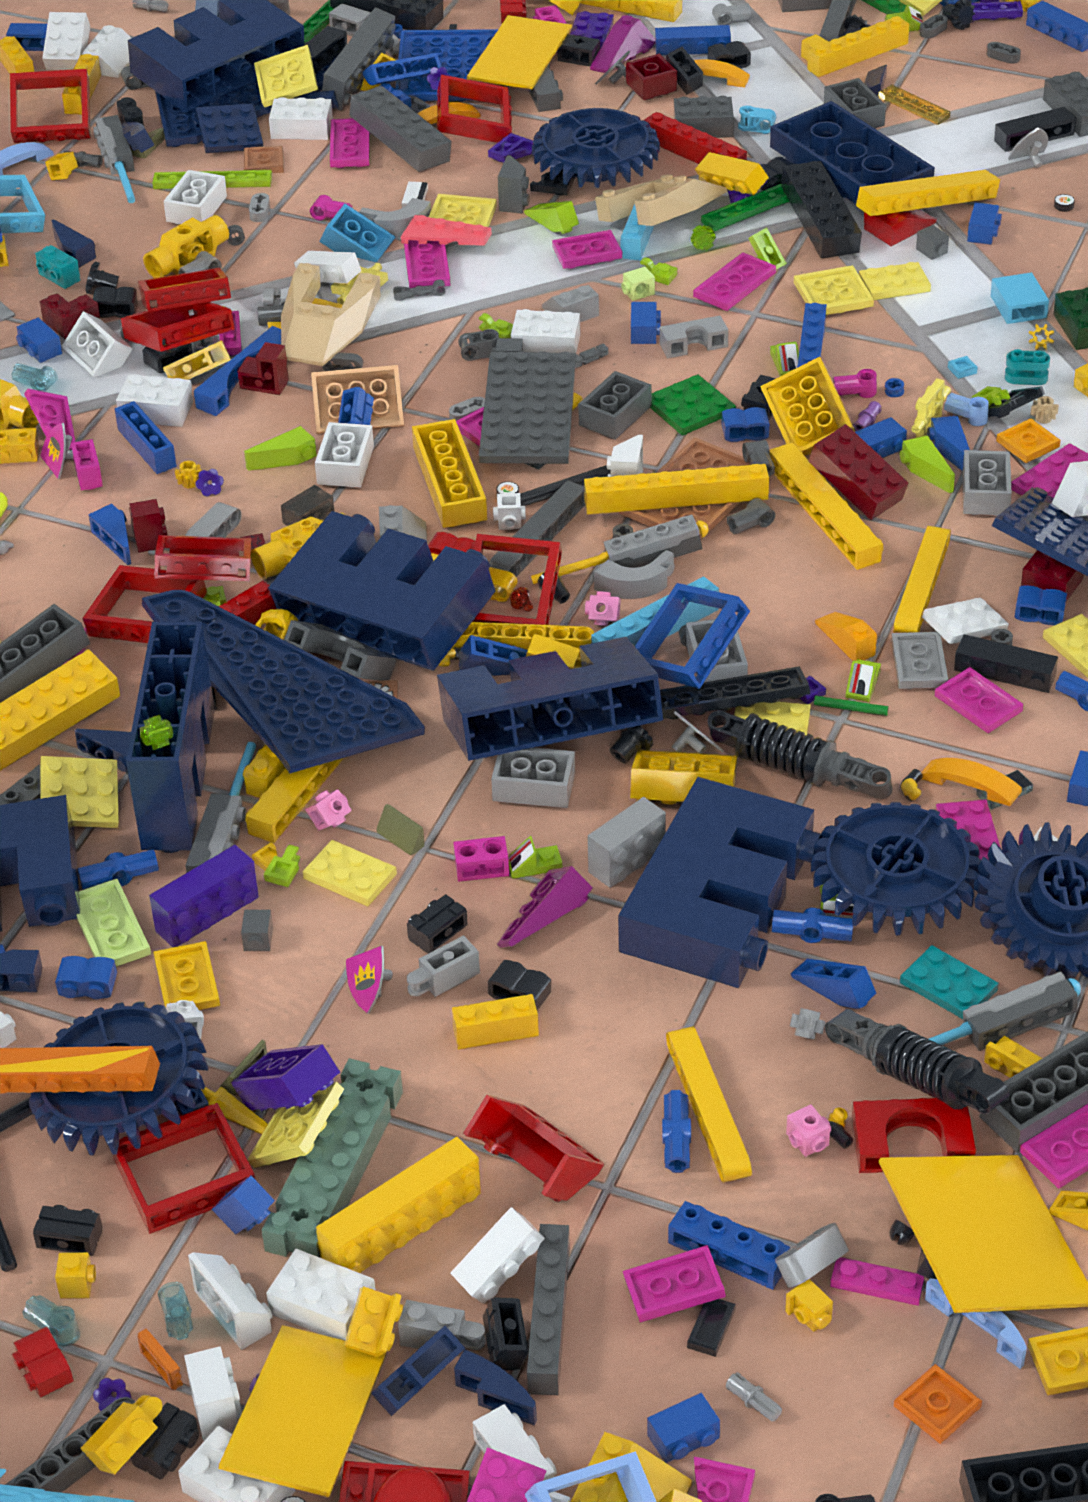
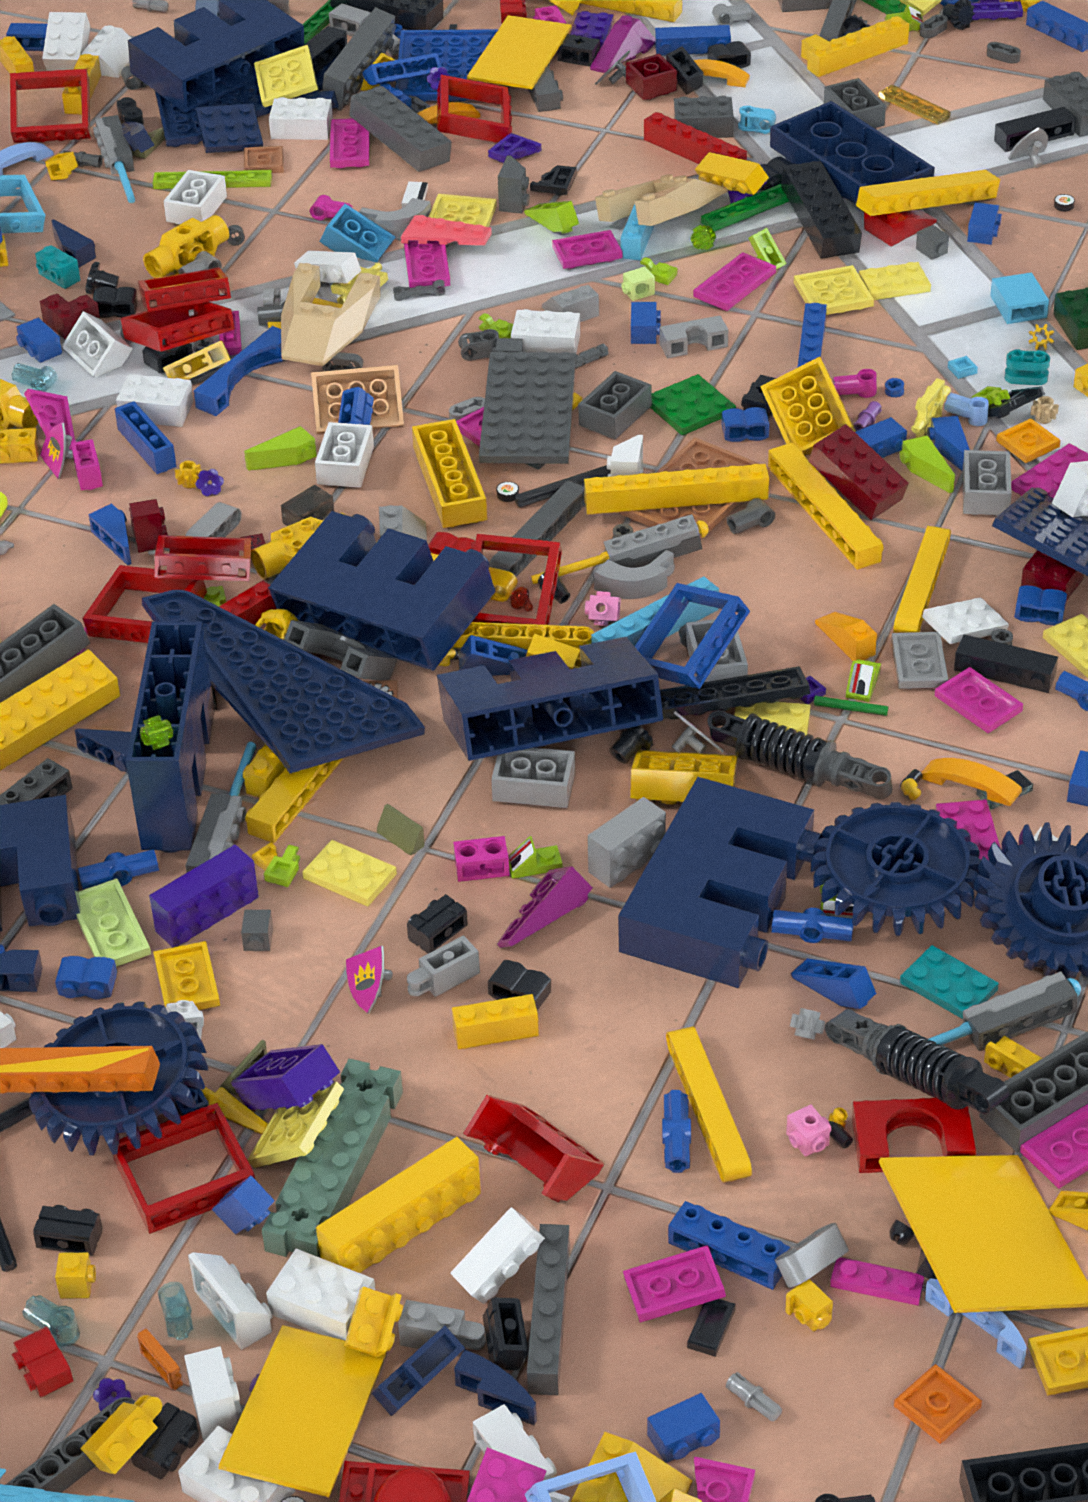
light yellow plate [40,756,119,828] -> none
dark red brick [238,342,289,395] -> none
light grey beam [249,193,270,222] -> none
bright pink brick [305,789,352,831] -> none
white brick [493,493,526,530] -> none
dark blue gear [532,108,660,188] -> none
dark grey piece [742,440,775,477] -> none
slope [770,341,799,376] -> none
slope [864,65,887,96] -> none

